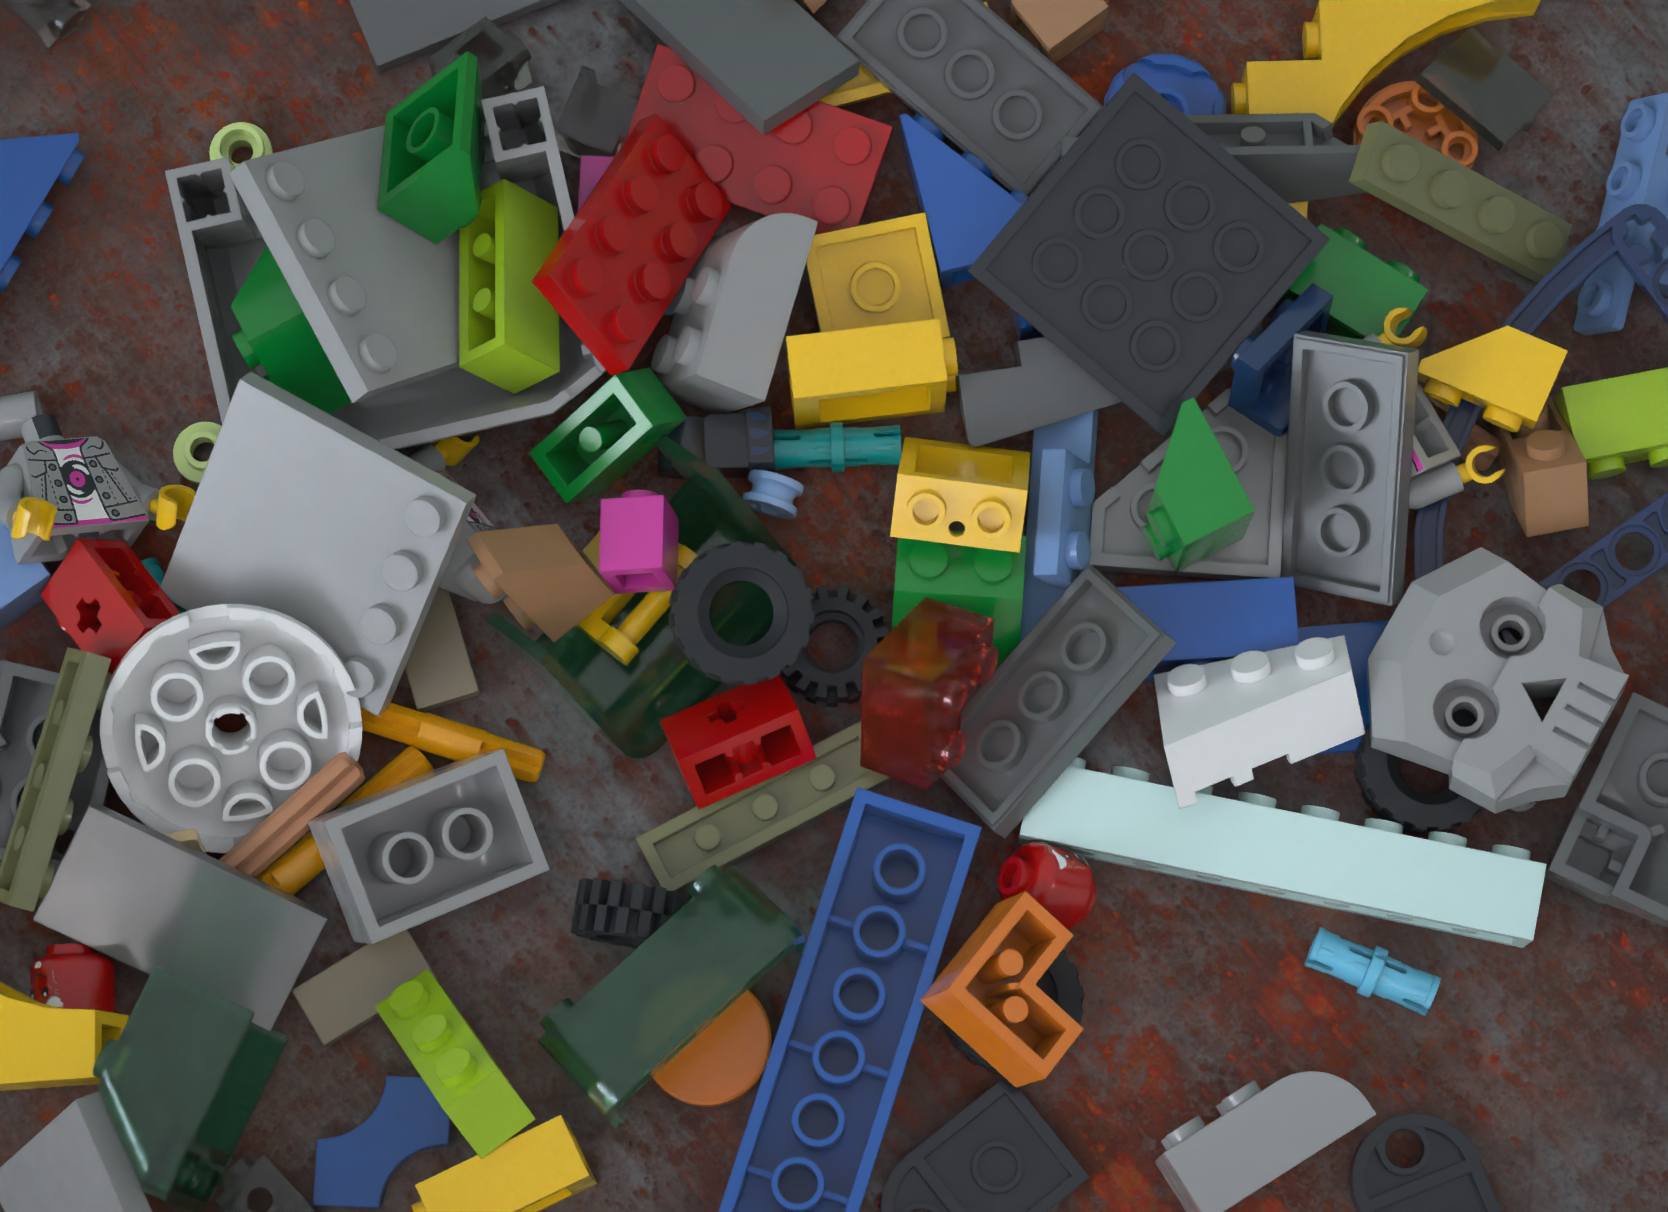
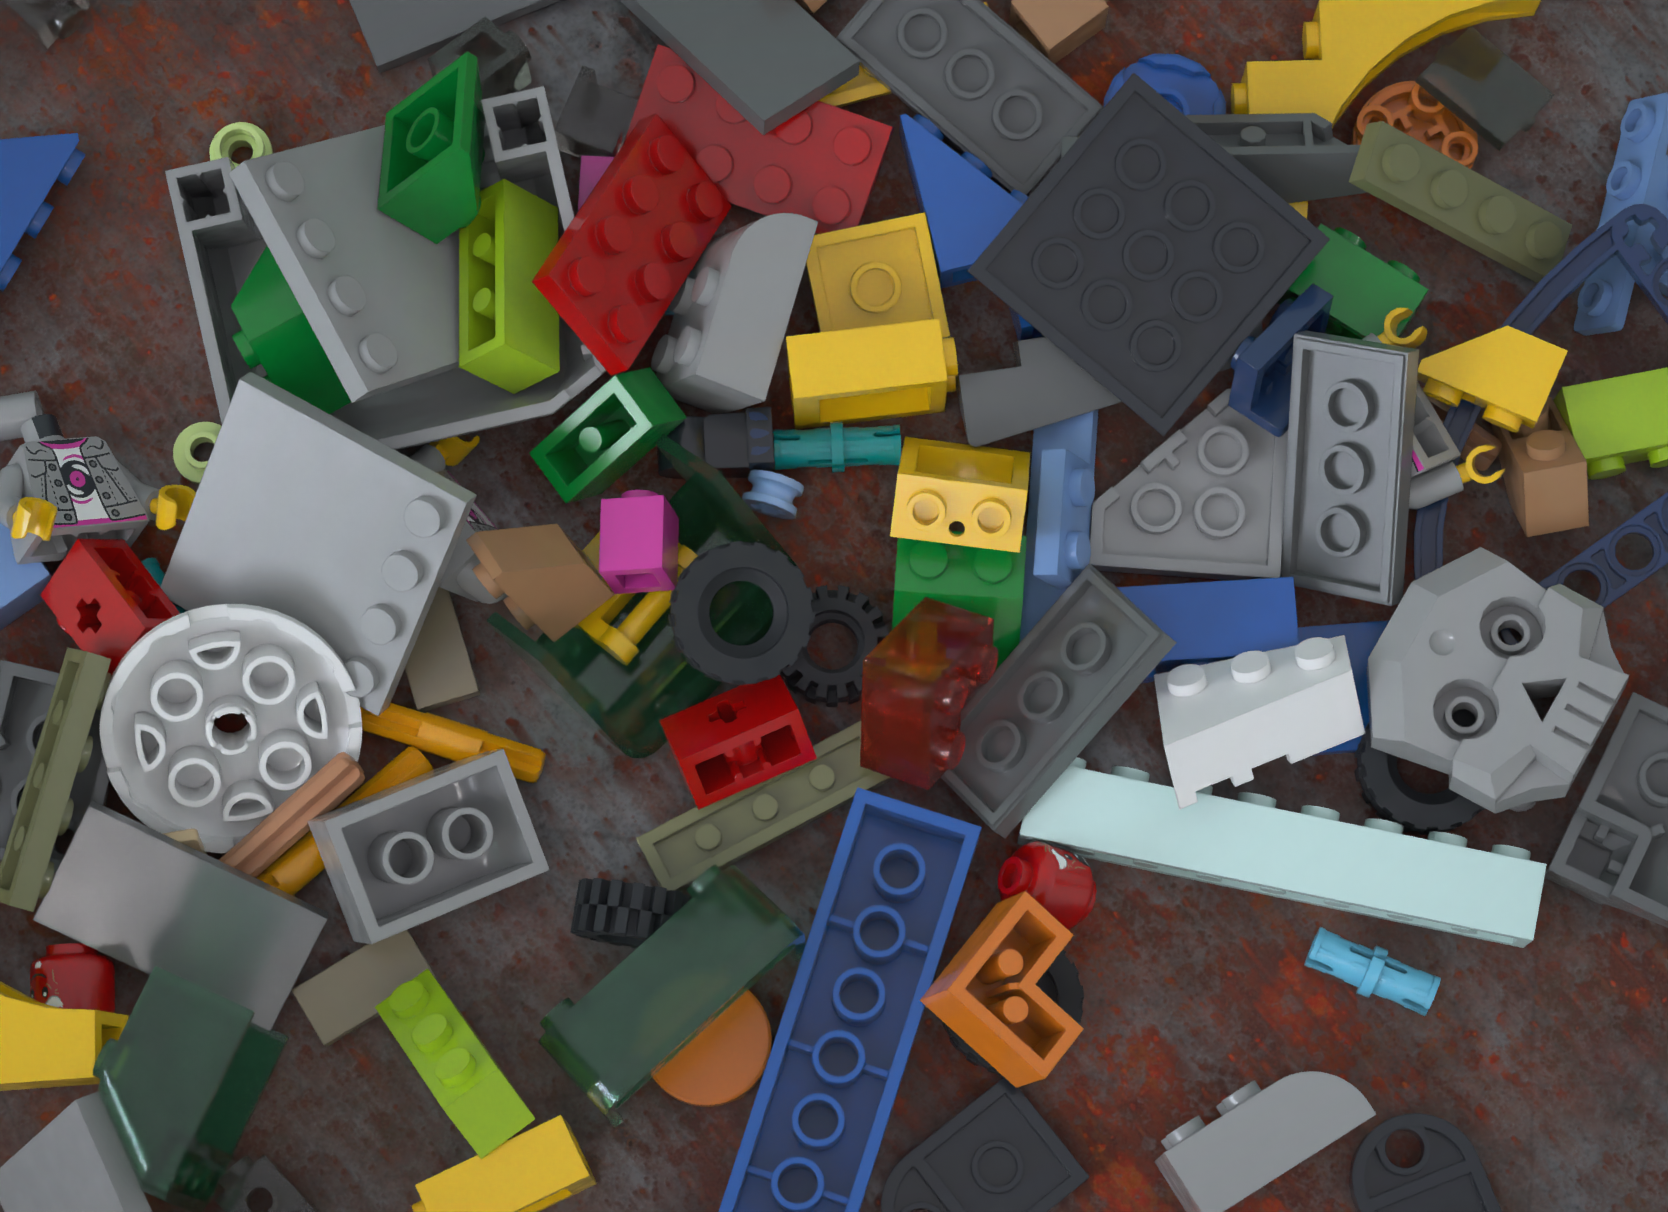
blue tile [313,1076,452,1209] -> none
green slope [1142,397,1255,573] -> none

